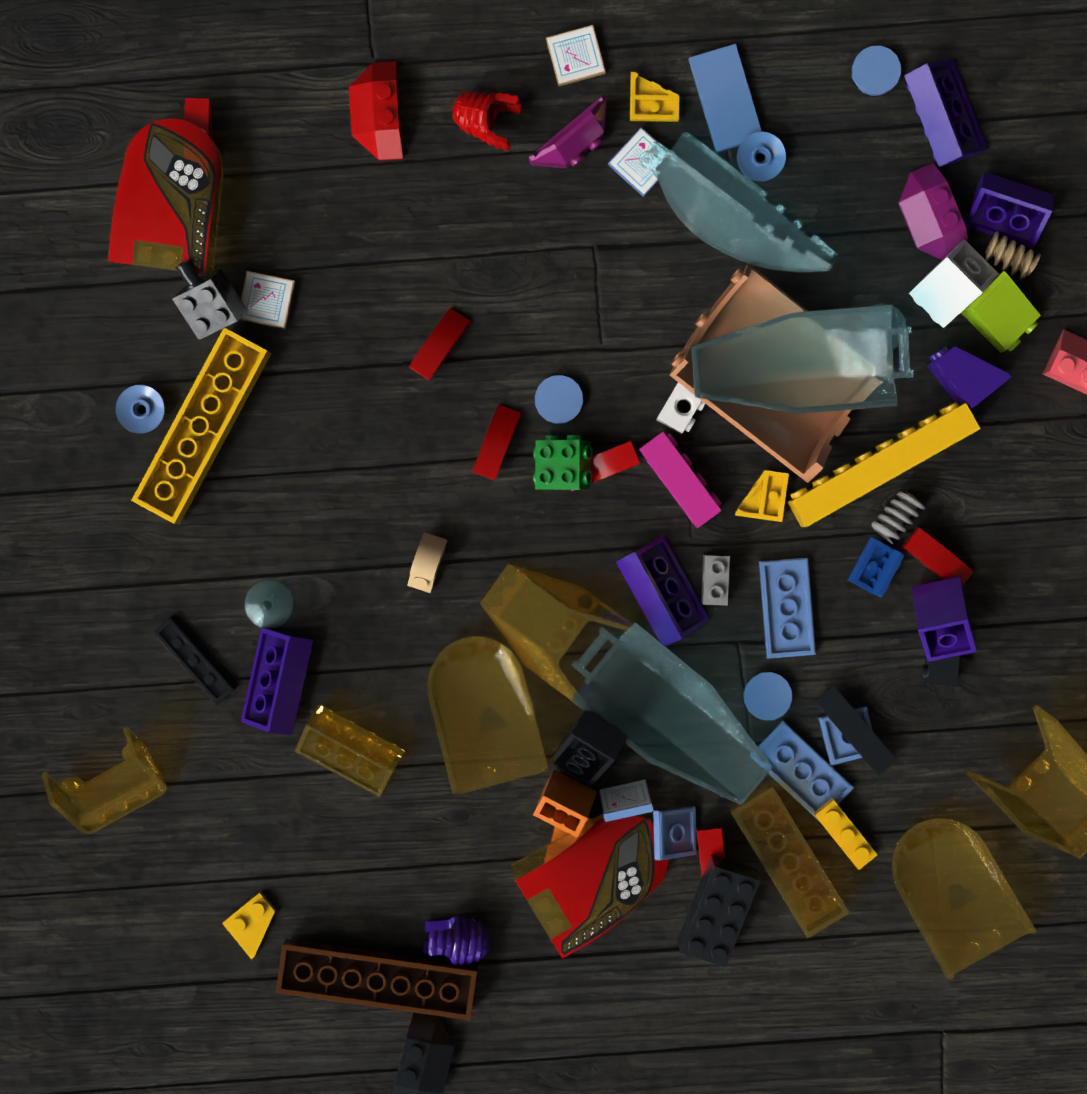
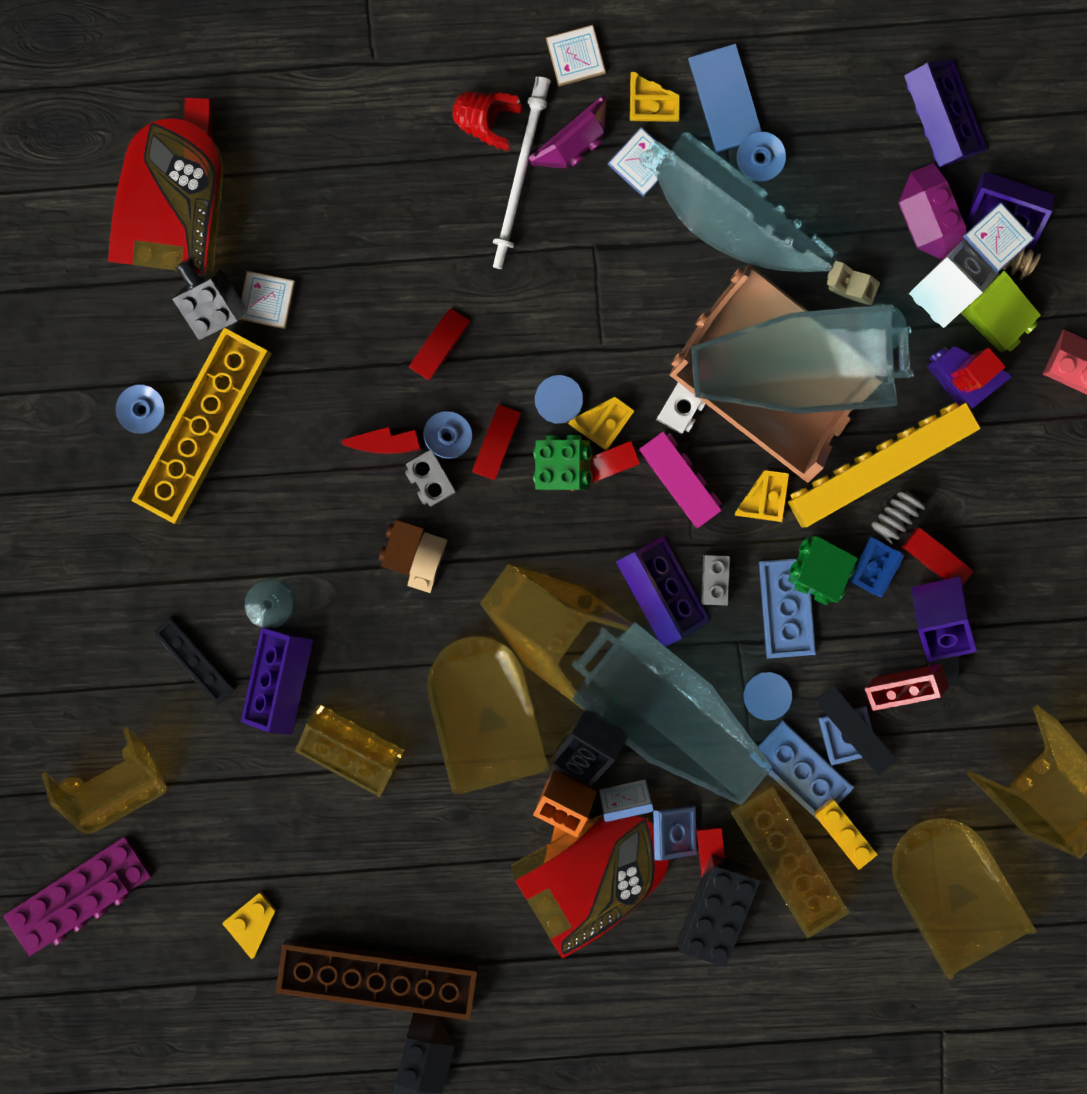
red wedge [349,61,403,161] -> none
dark purple hair [423,915,491,966] -> none
medium blue tile [852,46,901,96] -> none
none -> magenta plate [3,836,152,956]
none -> red slope [342,427,422,454]
none -> reddish brown brick [378,520,425,575]
none -> light grey brick [405,450,457,507]
none -> medium blue dish [424,411,472,458]
none -> white bar [493,77,551,269]
none -> yellow wing [568,397,634,451]
none -> green brick [788,537,858,605]
none -> tan brick [827,261,880,305]
none -> red brick [865,664,949,711]
none -> red brick [951,348,1005,393]
none -> white tile [963,203,1034,273]

